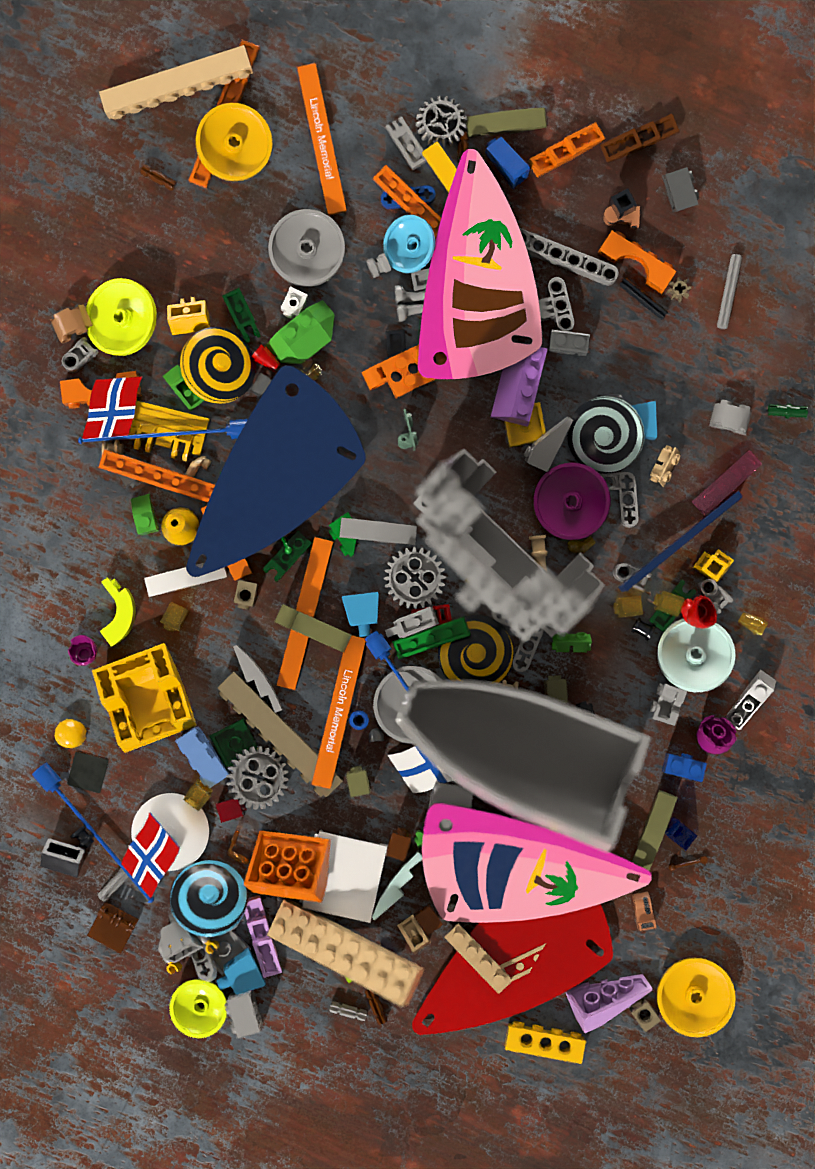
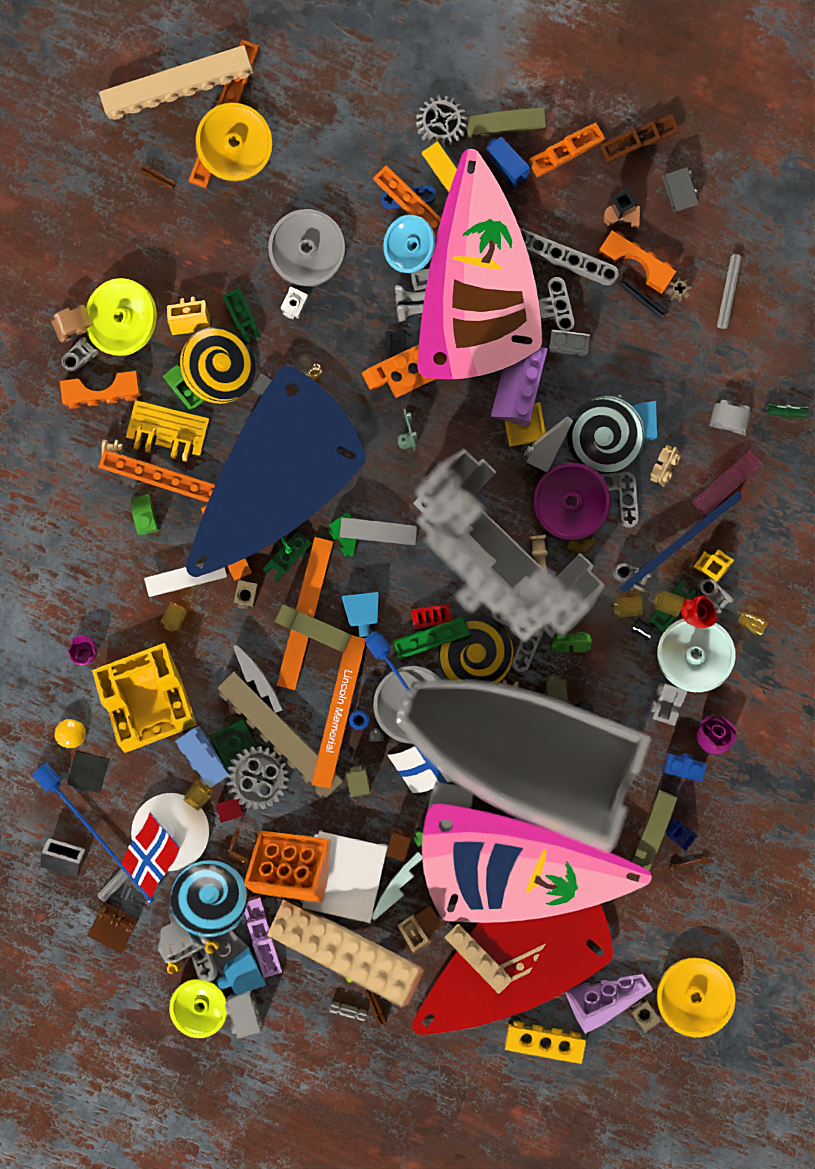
black wheel [70,825,94,849] -> none
flag [78,377,248,444] -> none
neon yellow arch [100,577,136,647] -> none
yellow cone [161,507,199,545] -> none
tan arm [185,456,211,478] -> none
red cone [252,345,280,372] -> none
bright green wedge [264,300,335,364] -> none
orange tile [297,63,347,216] -> none
light grey wheel [366,253,391,278] -> none
light grey gear [384,547,446,609] -> none
light grey hinge [385,116,427,171] -> none
light grey hinge [385,606,439,638] -> none
reddish brown axle [457,131,469,169] -> none
nougat leg [632,892,657,931] -> none
light grey slope [725,670,776,731] -> none

